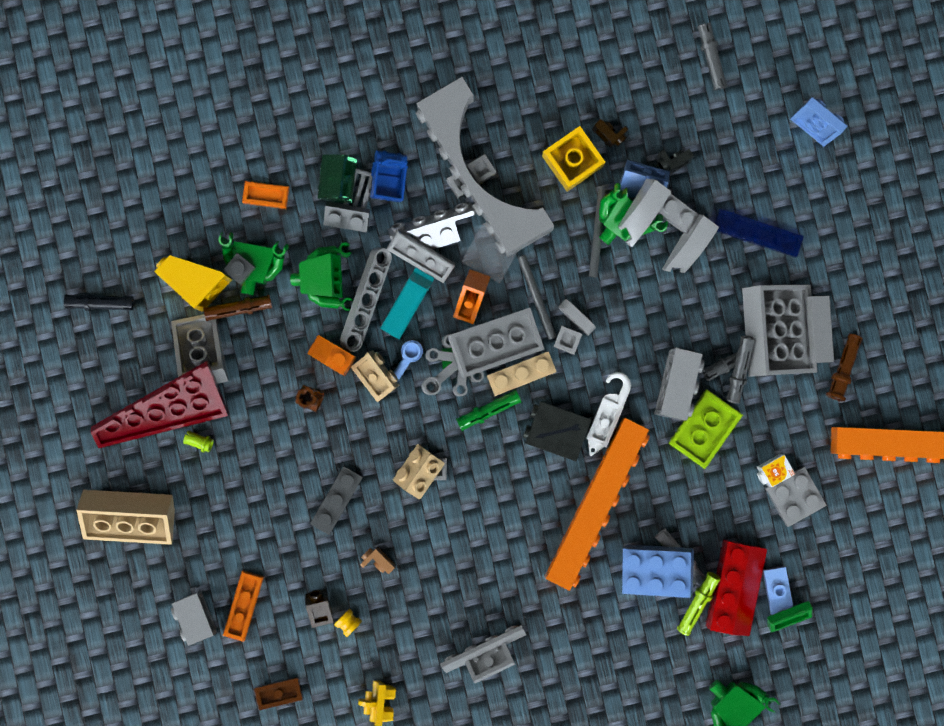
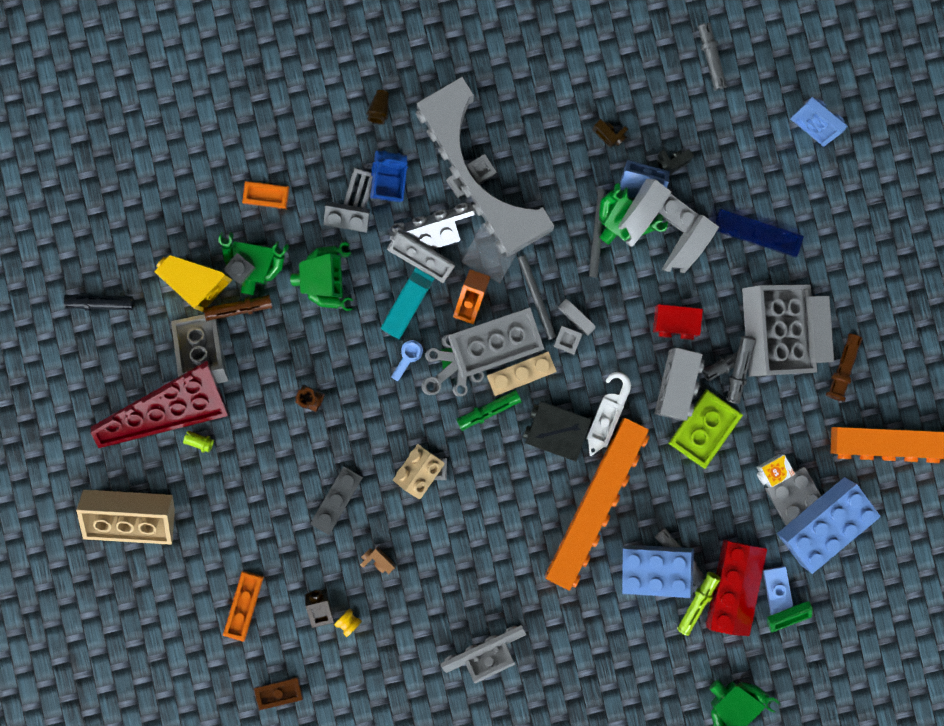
light grey brick [171,591,217,646] -> none
orange slope [307,335,356,376] -> none
clear green brick [318,154,357,203] -> none
light grey beam [340,247,392,352] -> none
tan bracket [351,350,400,402] -> none
yellow hips [358,680,396,726] -> none
yellow brick [542,126,605,192] -> none
none -> dark brown cone [367,90,389,125]
none -> red brick [653,304,703,340]
none -> medium blue brick [777,477,881,574]

